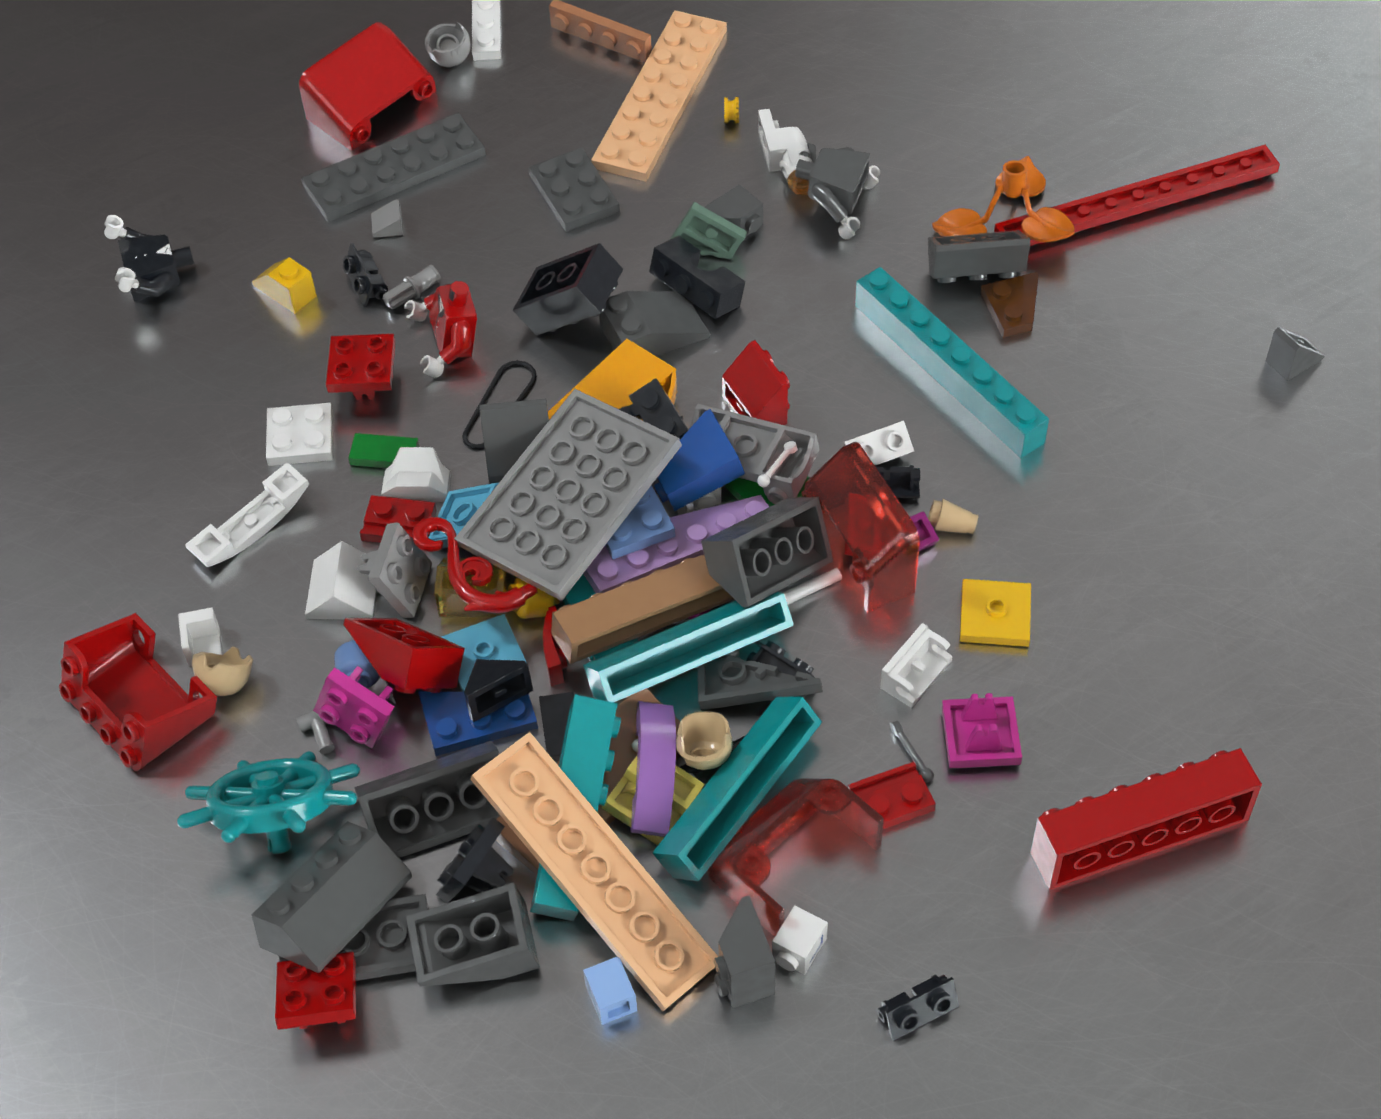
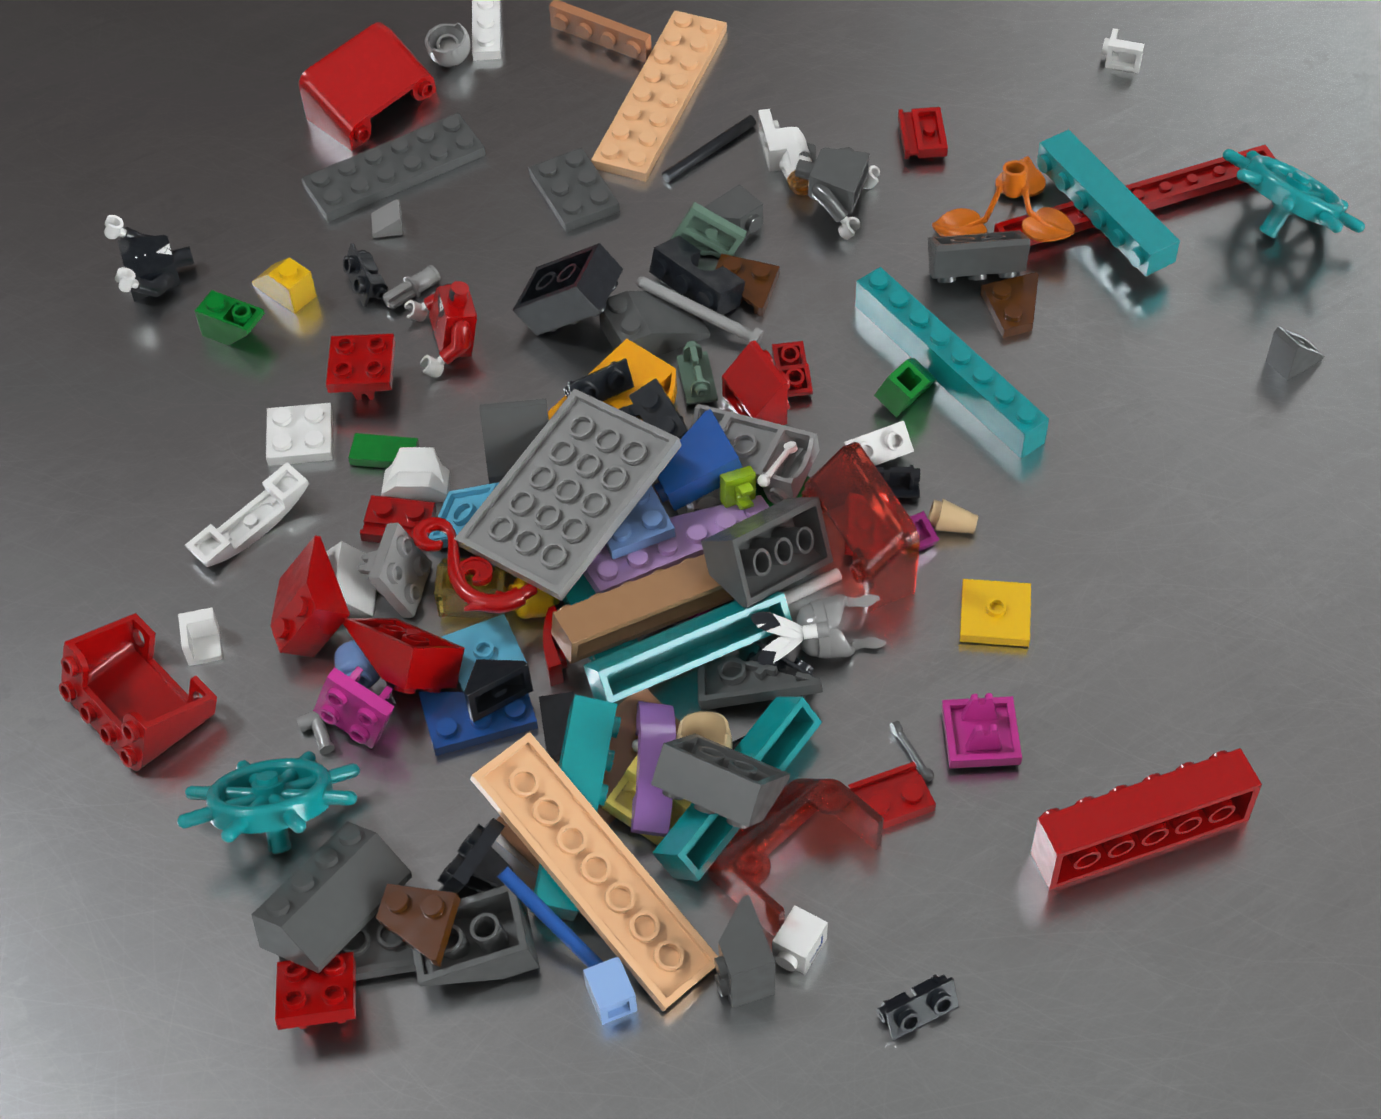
tan hair [192,646,253,696] -> none
dark grey slope [354,741,500,858] -> none
black piece [462,360,537,449] -> none
yellow bush [724,97,739,124] -> none
white hinge [880,623,952,708] -> none
none -> green slope [195,290,265,345]
none -> red slope [270,535,350,658]
none -> reddish brown wing [376,884,461,966]
none -> blue bar [497,866,604,968]
none -> black hinge [563,358,634,402]
none -> light grey bar [636,276,764,345]
none -> dark grey slope [651,734,790,829]
none -> black bar [662,115,756,182]
none -> sand green hinge [676,341,718,405]
none -> reddish brown wing [715,253,780,317]
none -> lime tile [720,466,756,510]
none -> light grey hair [751,594,887,665]
none -> red slope [772,341,813,397]
none -> green slope [874,358,937,417]
none -> red plate [898,107,948,159]
none -> teal brick [1036,129,1180,276]
none -> white bracket [1101,28,1144,73]
none -> teal piece [1223,149,1365,238]

